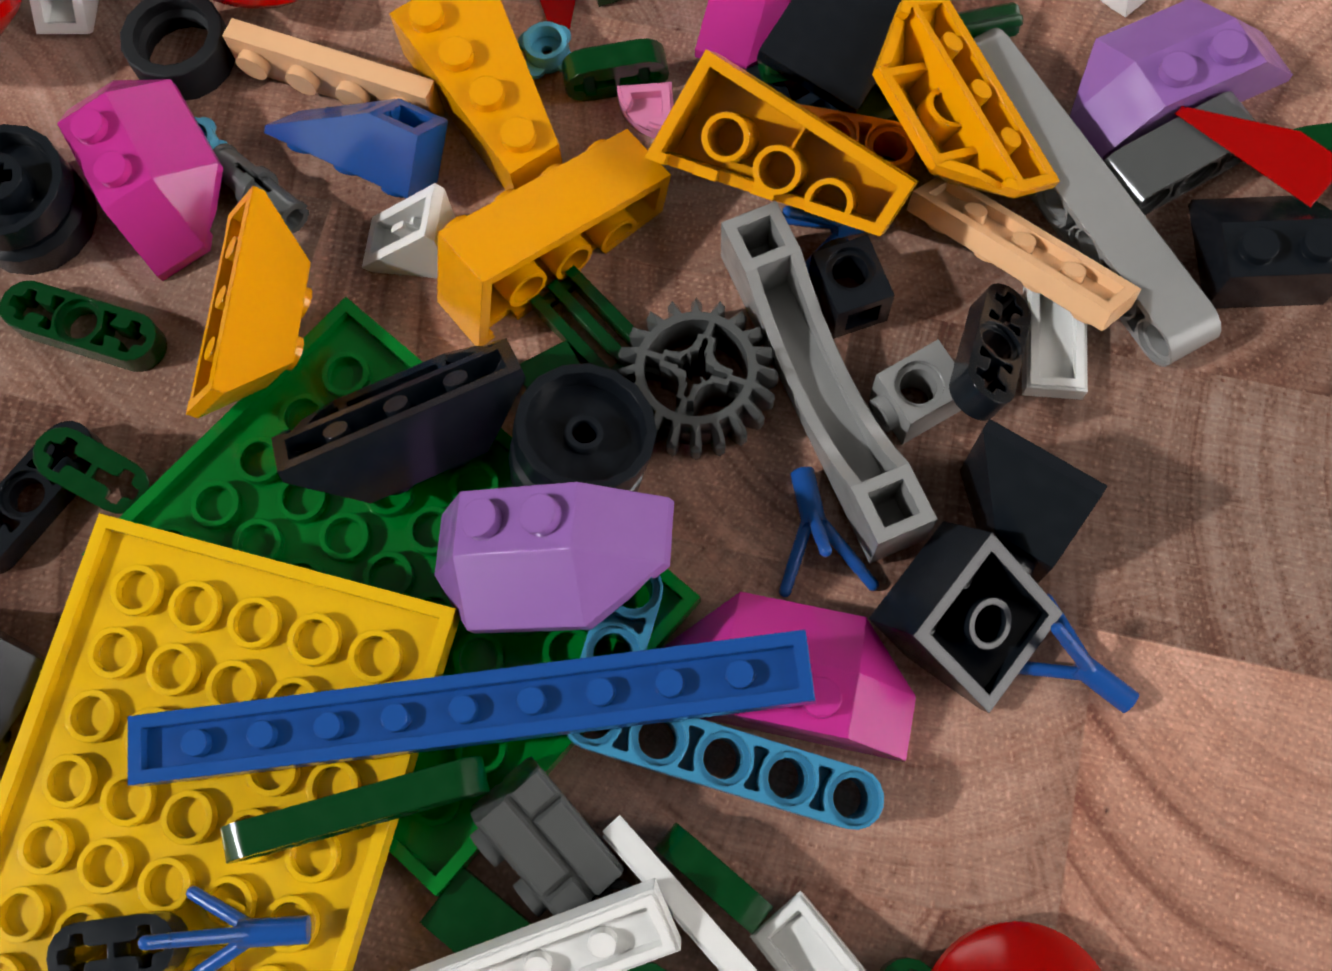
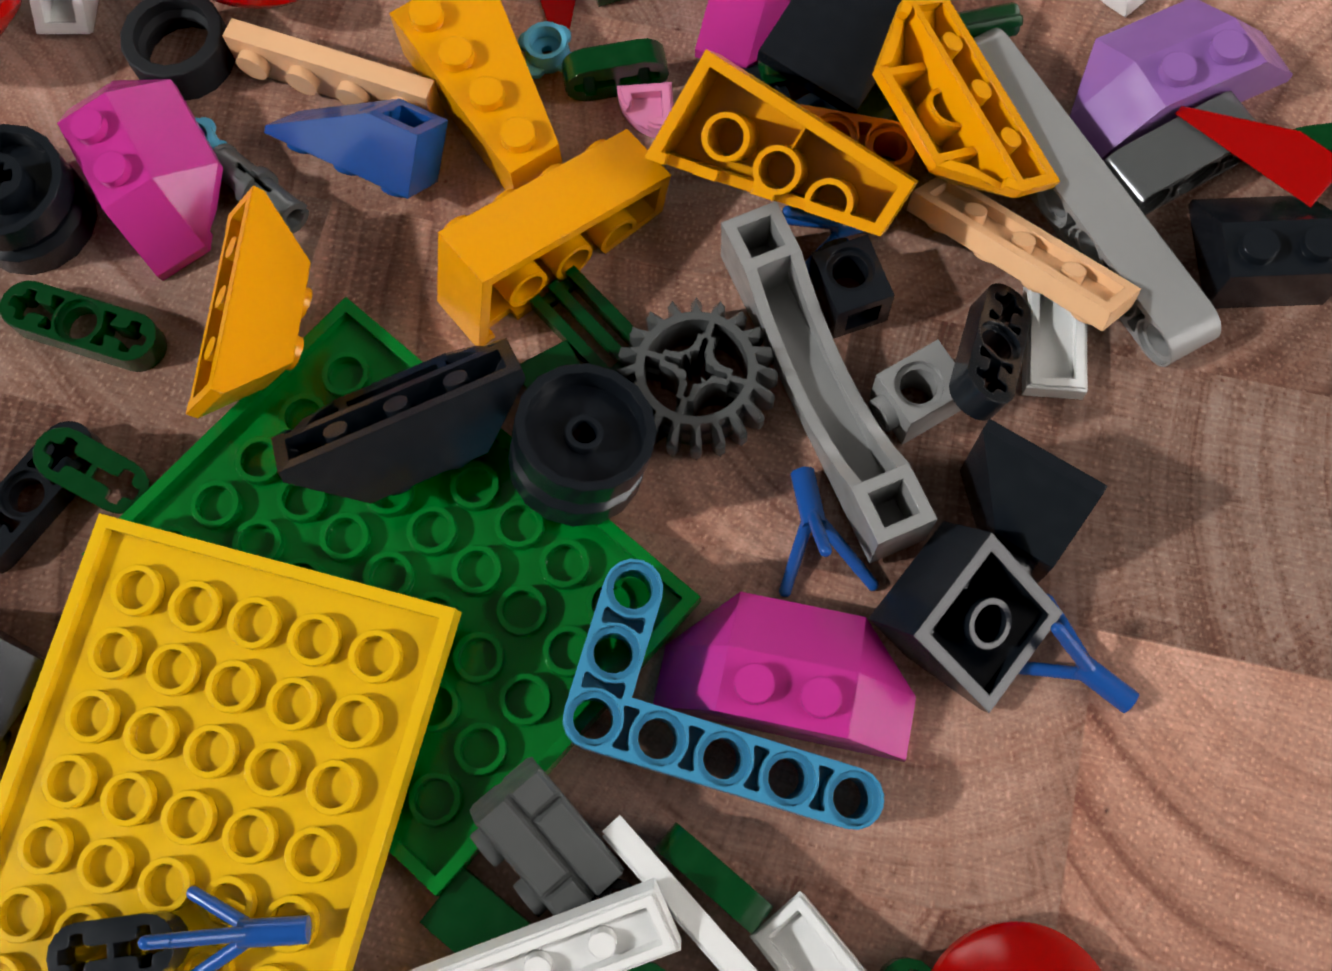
blue plate [128,629,816,787] -> none
dark green beam [220,756,490,864] -> none
white slope [362,183,455,278] -> none
medium lavender wedge [435,482,674,633] -> none

